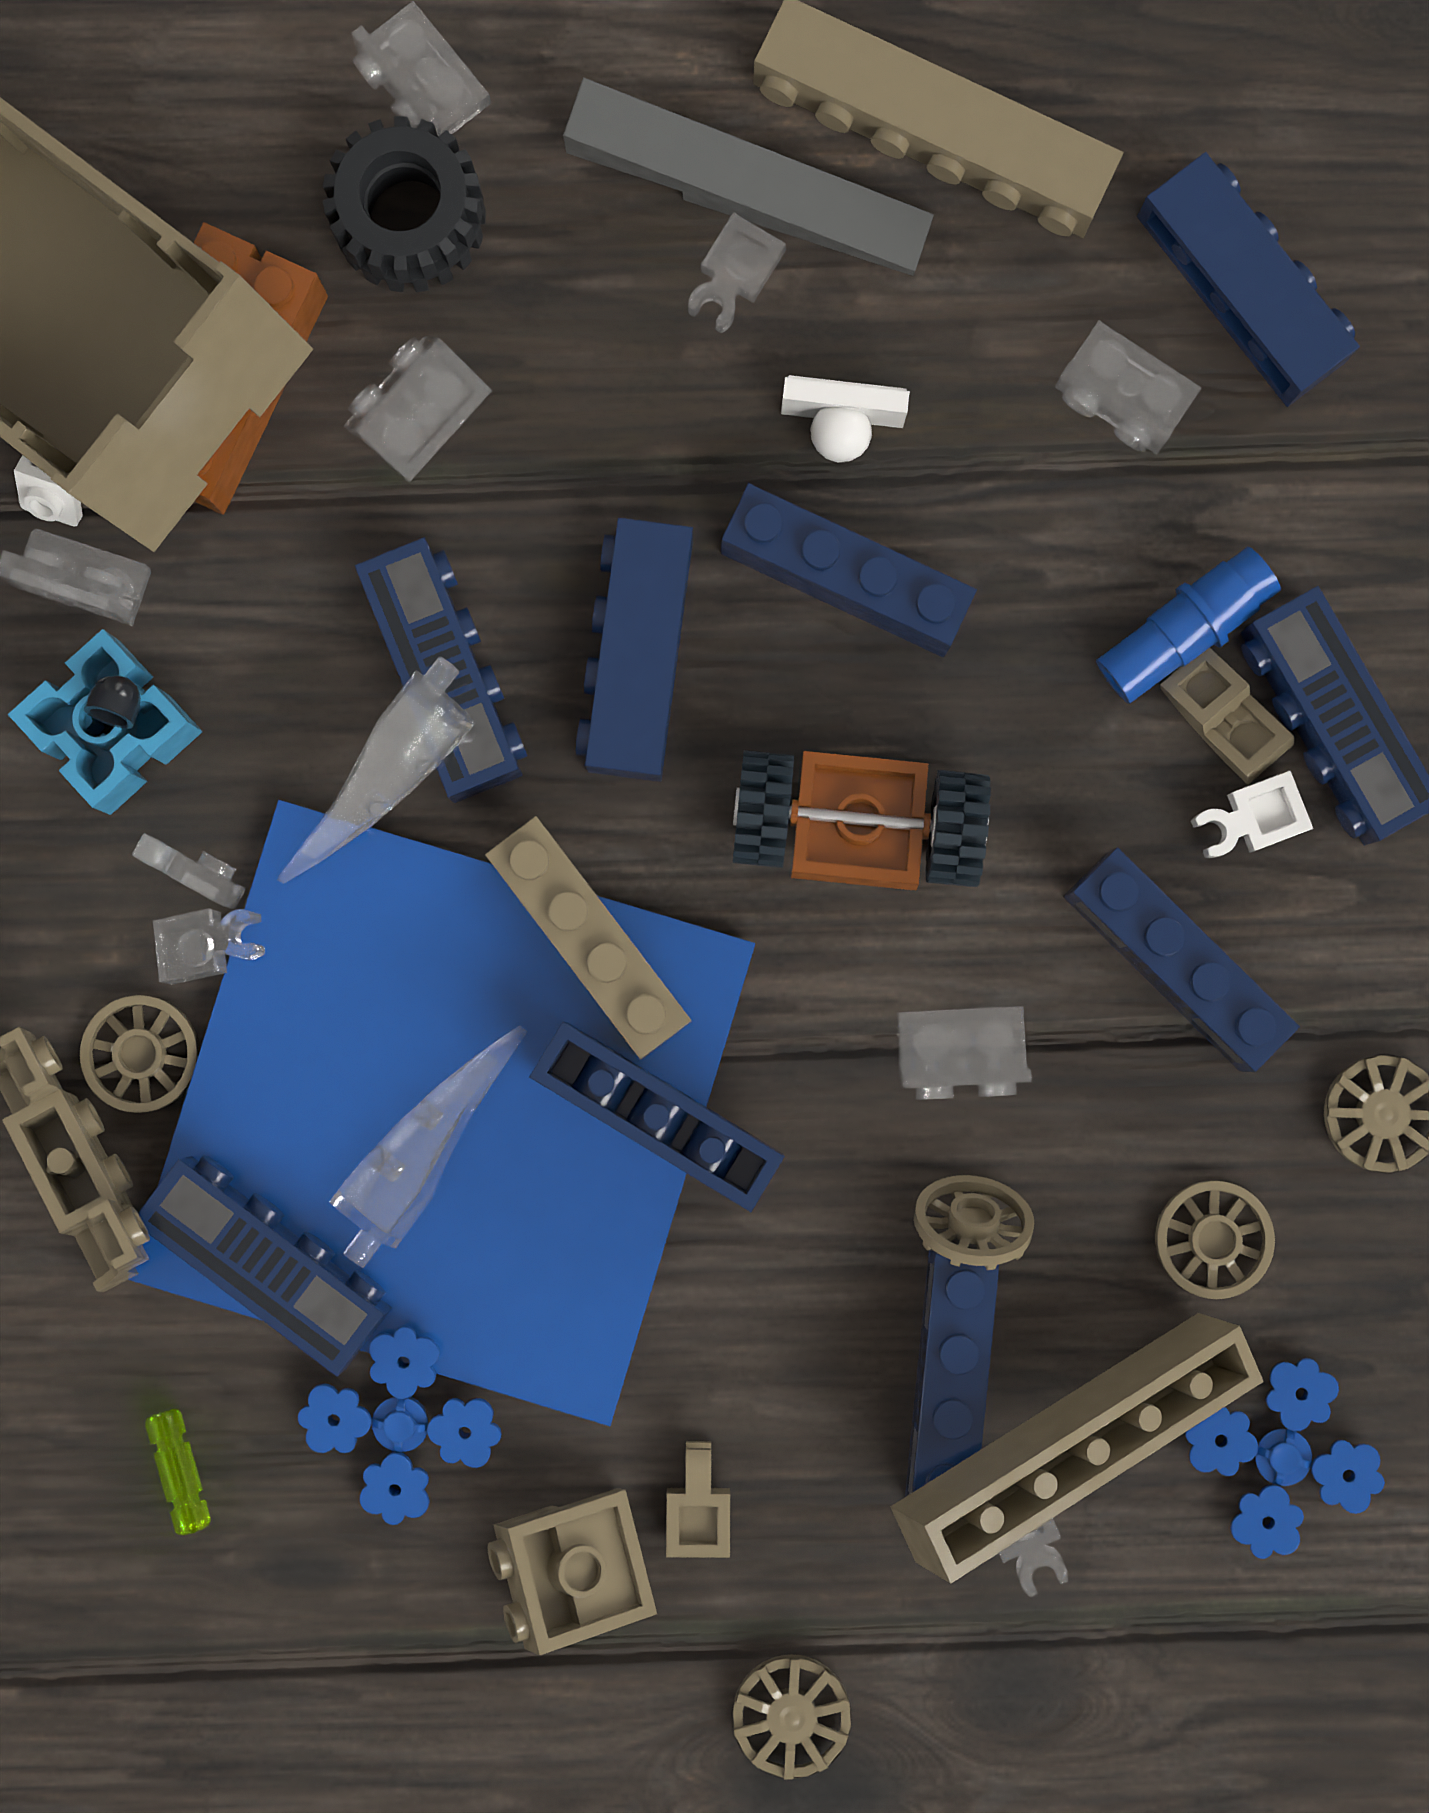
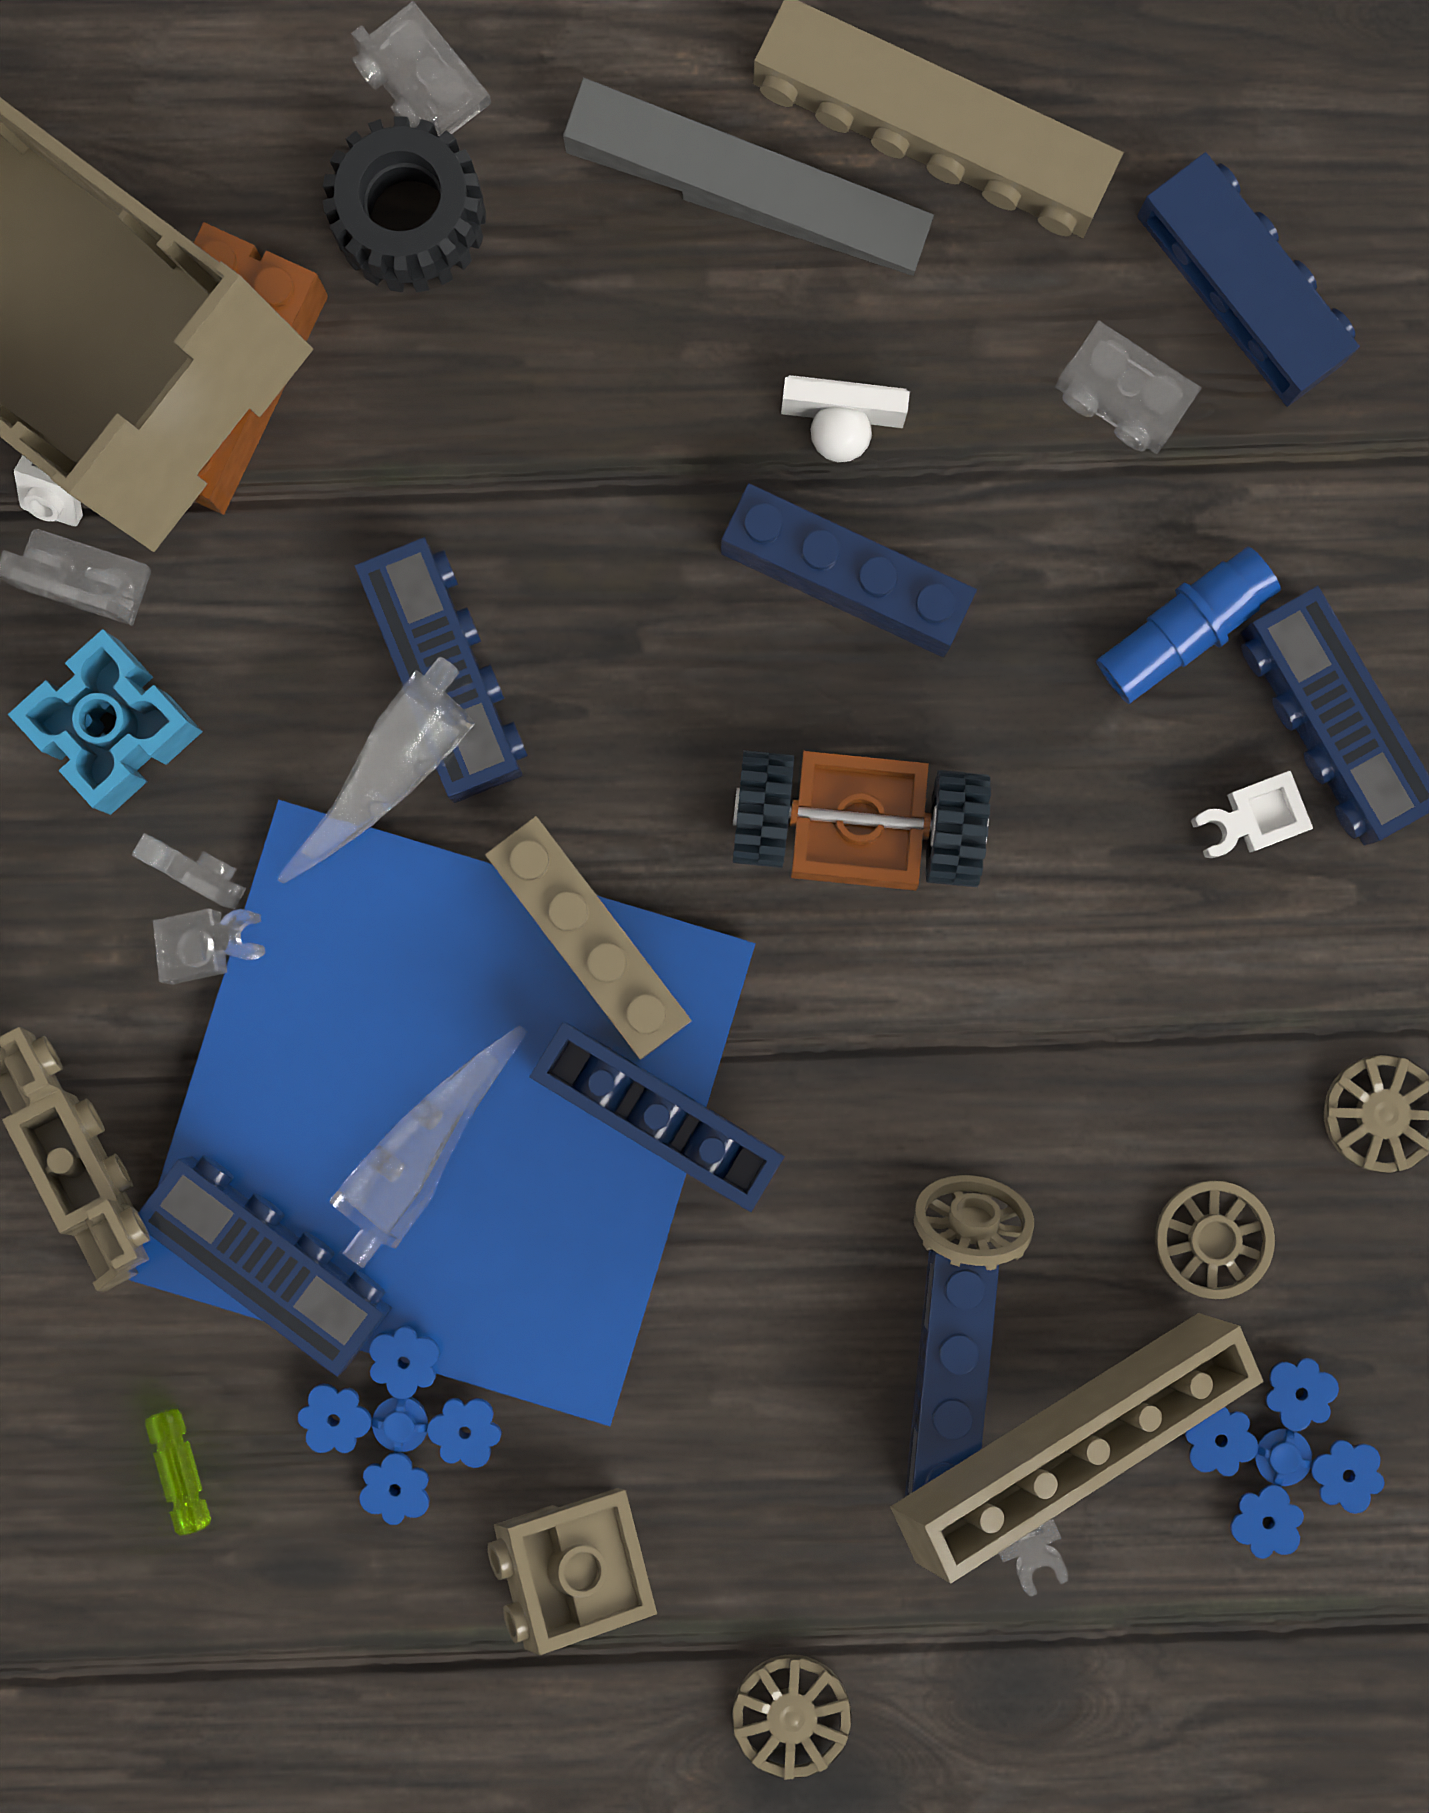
dark tan wheel [80,995,199,1113] -> none
black hinge [84,675,141,729] -> none
clear bracket [344,336,492,482] -> none
dark blue brick [576,518,693,782] -> none
dark tan plate [666,1441,730,1558] -> none
clear plate [688,212,786,333] -> none
clear bracket [897,1006,1032,1100] -> none
dark blue brick [1063,847,1300,1072] -> none
dark tan slope [1160,648,1294,785] -> none

